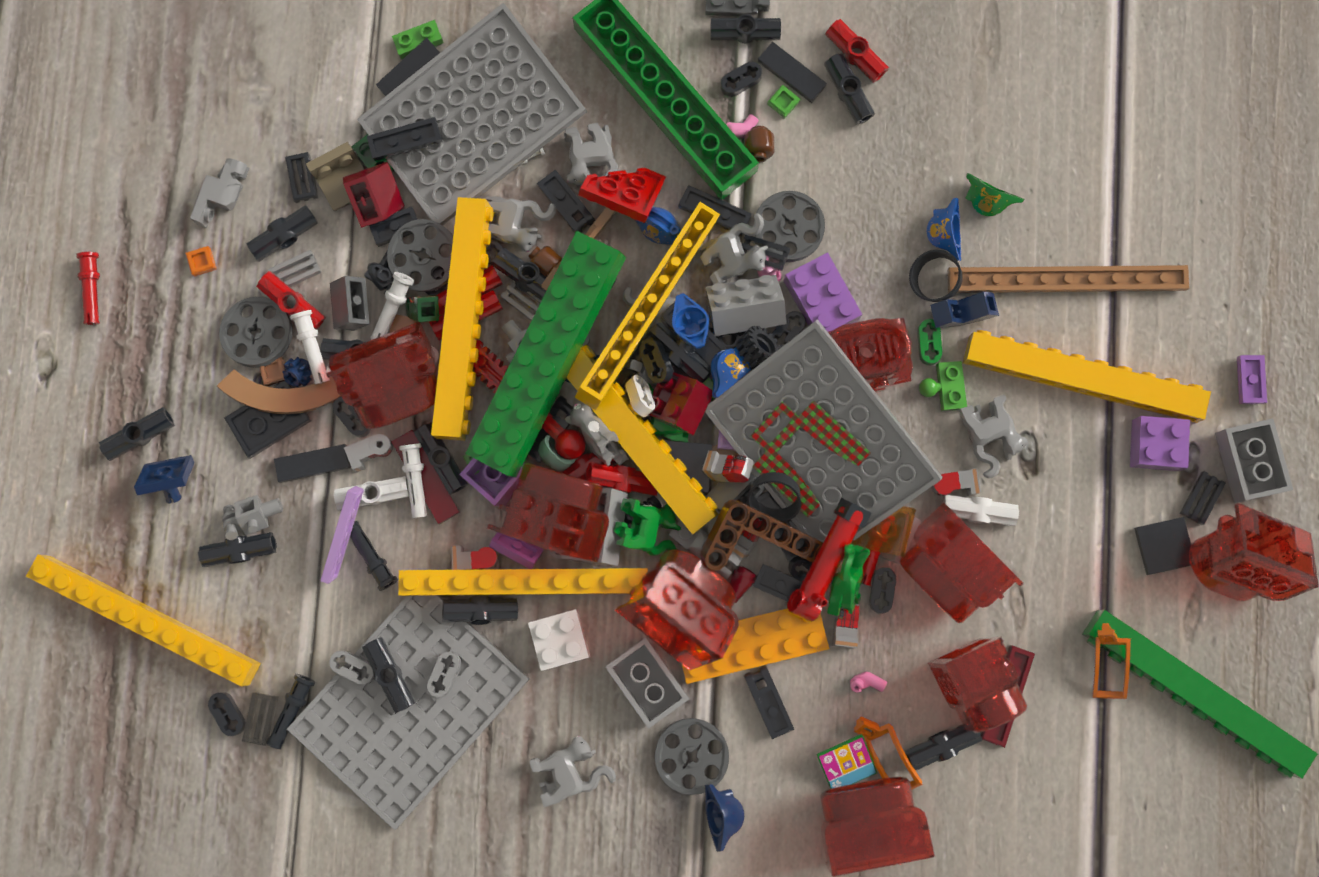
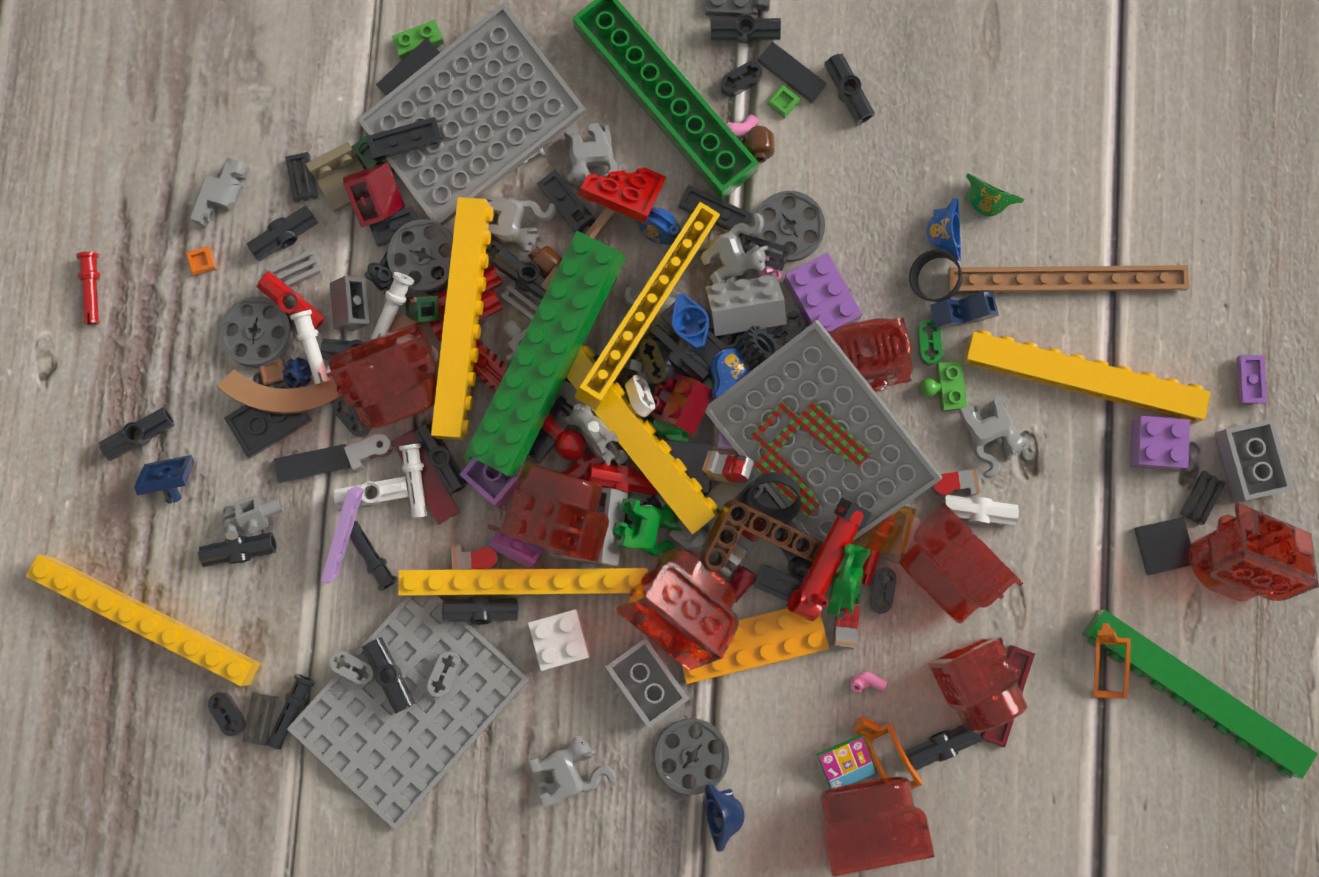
sand green helmet [538,435,576,471] -> none
black plate [743,665,795,739] -> none
red piece [825,19,889,83] -> none

